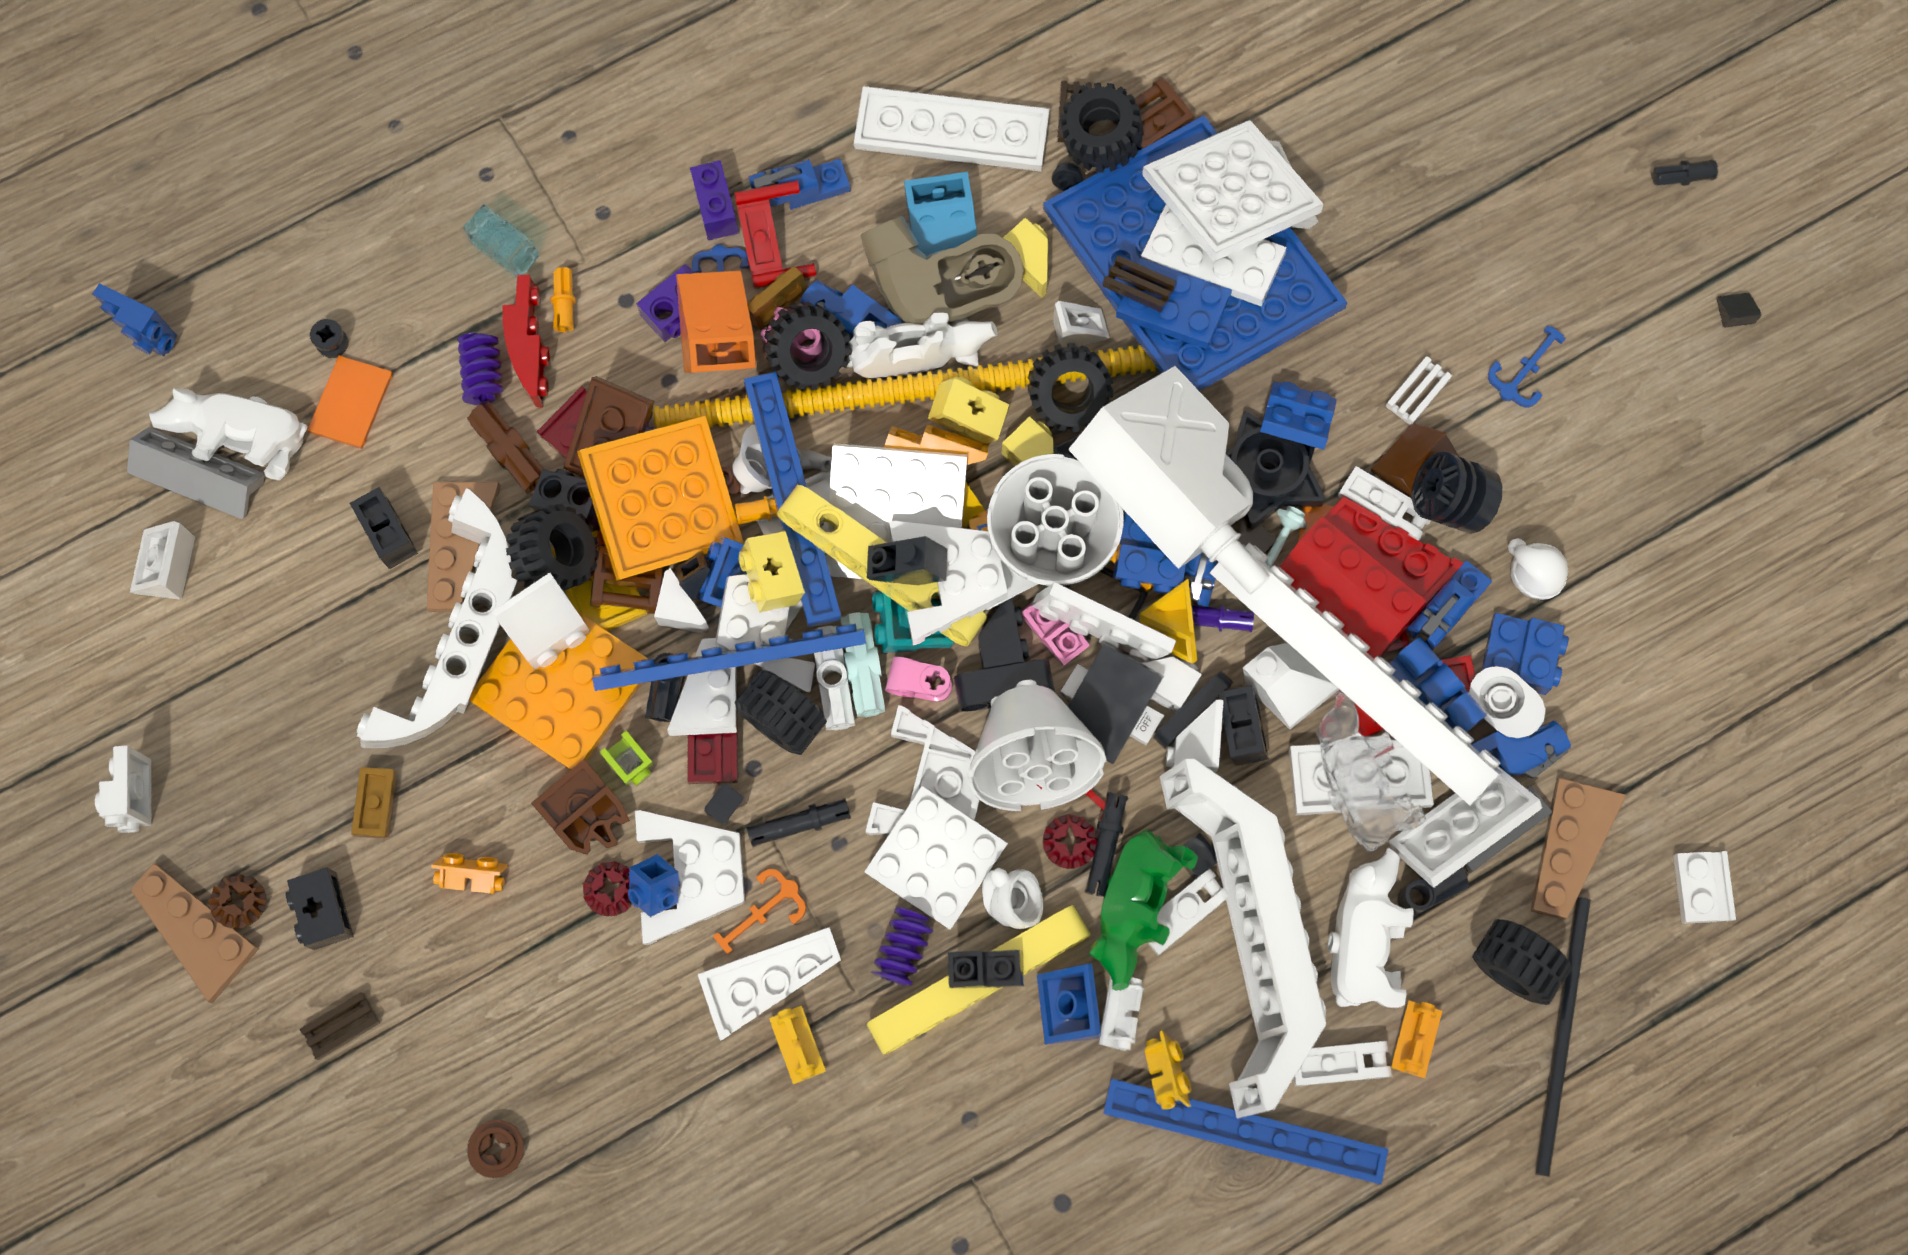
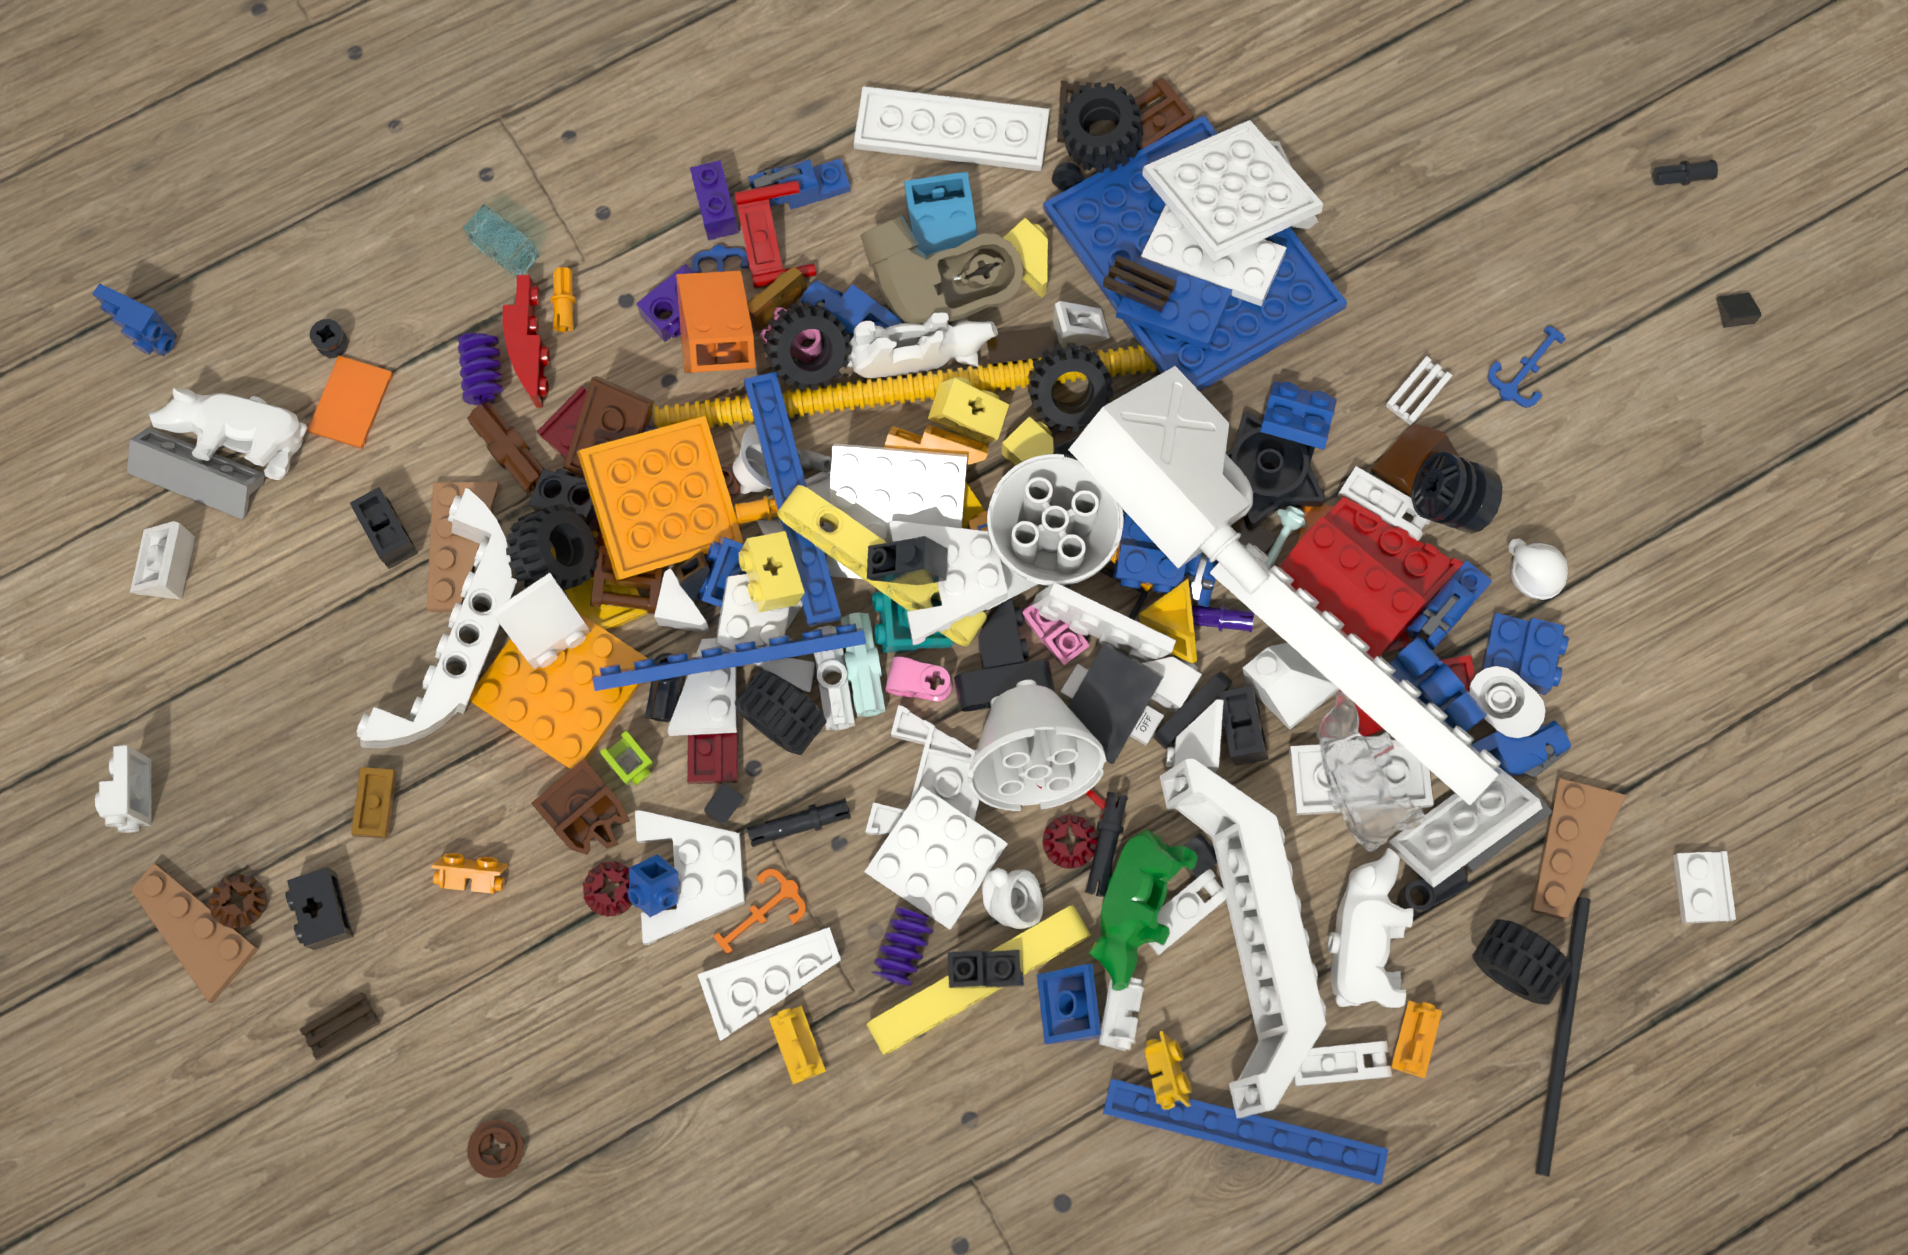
none -> dark brown tile [987,327,1054,367]

